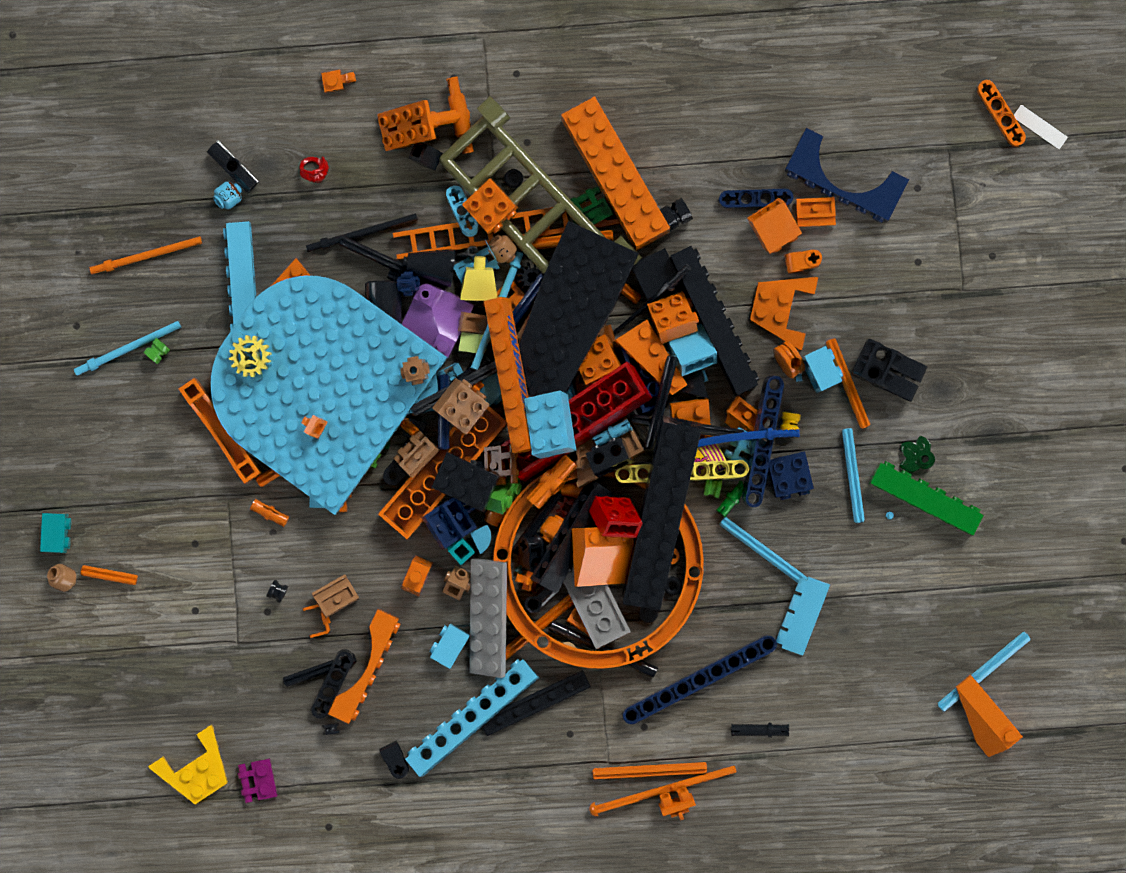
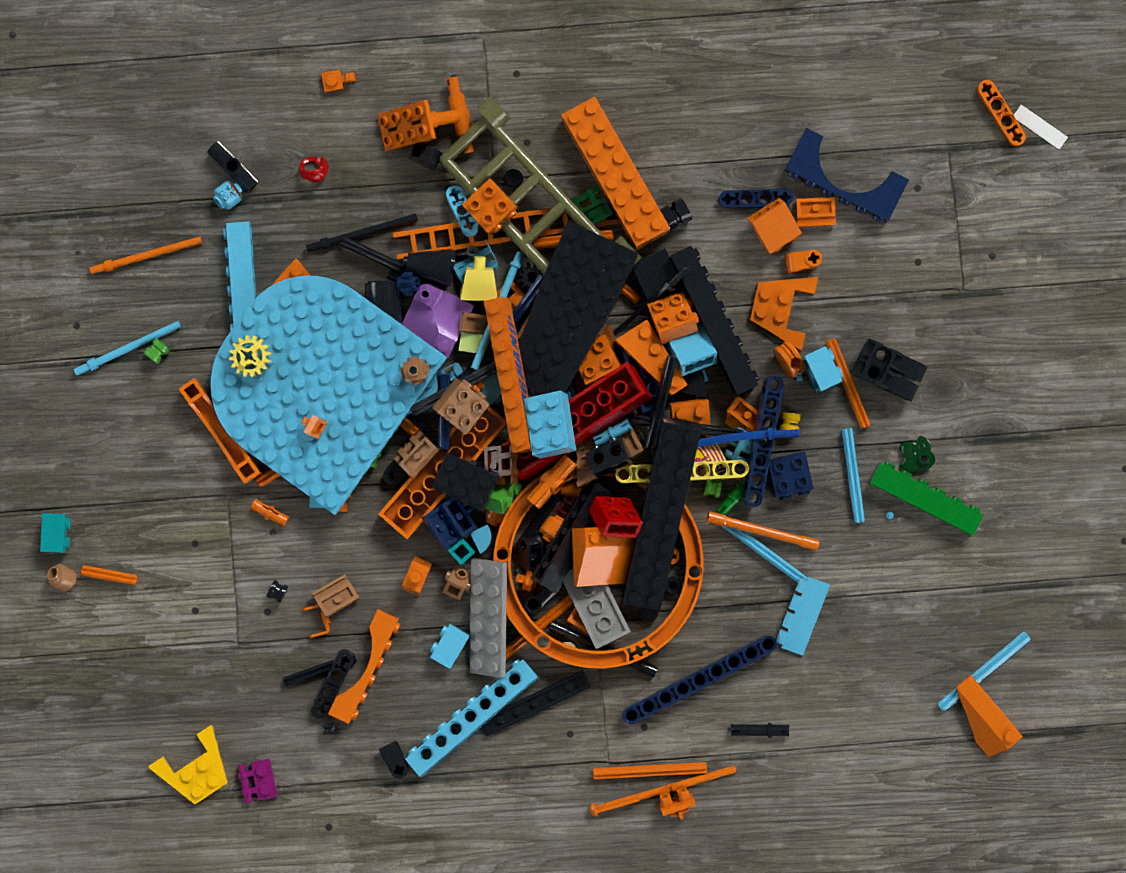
medium nougat head [488,235,517,263] -> none
none -> orange piece [706,511,820,551]

